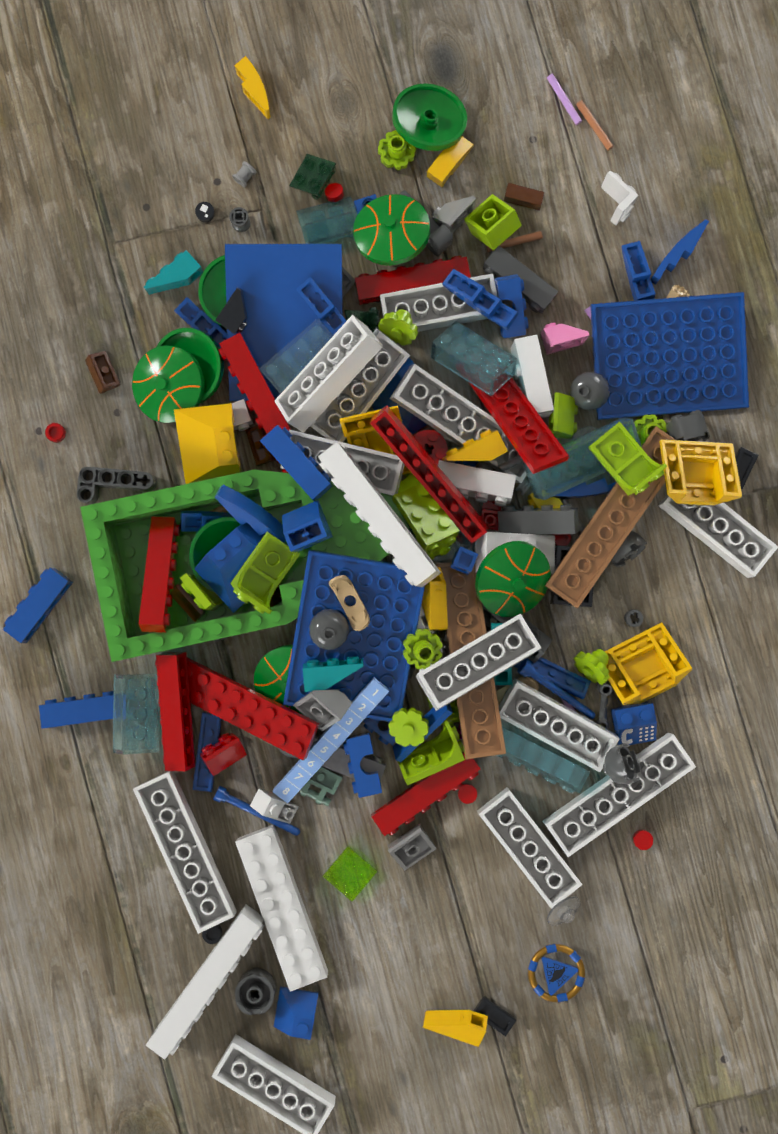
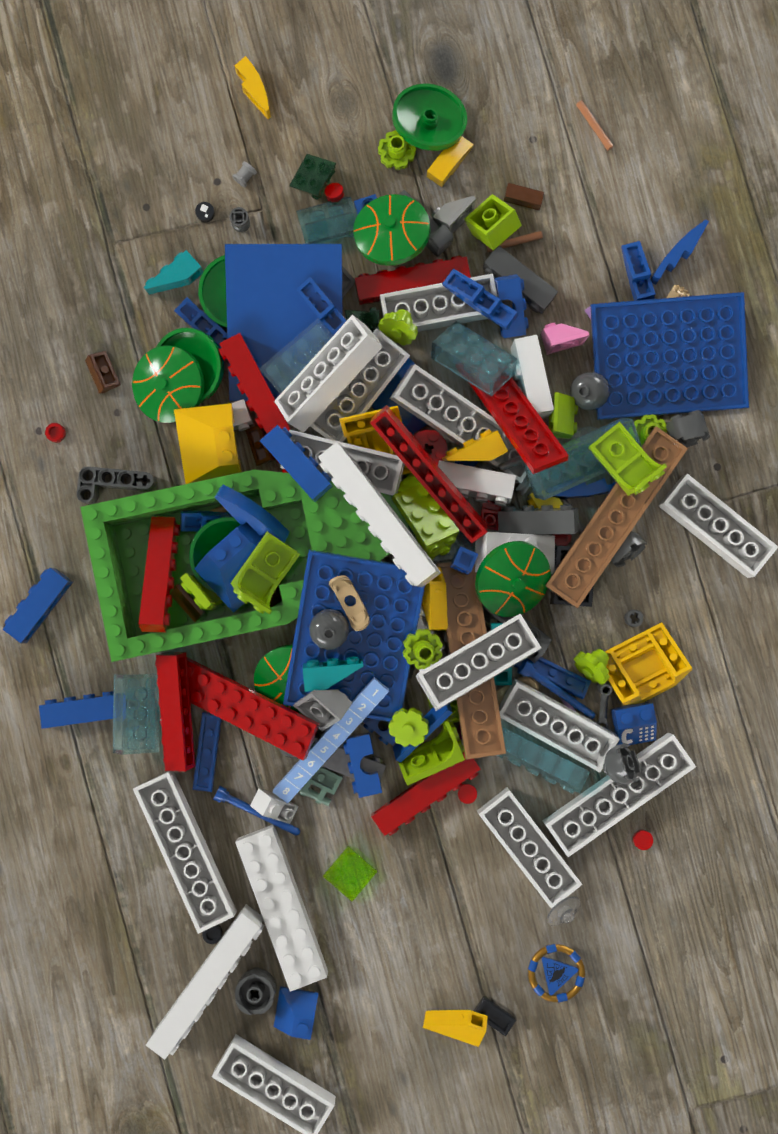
red slope [199,733,247,776] -> none
black slope [215,288,248,334] -> none
blue slope [282,500,333,552] -> none
light grey slope [388,823,436,871] -> none
lavender bar [547,74,582,125] -> none
white bracket [601,171,638,225] -> none
yellow slope [659,439,742,505] -> none
black tile [735,447,759,490] -> none

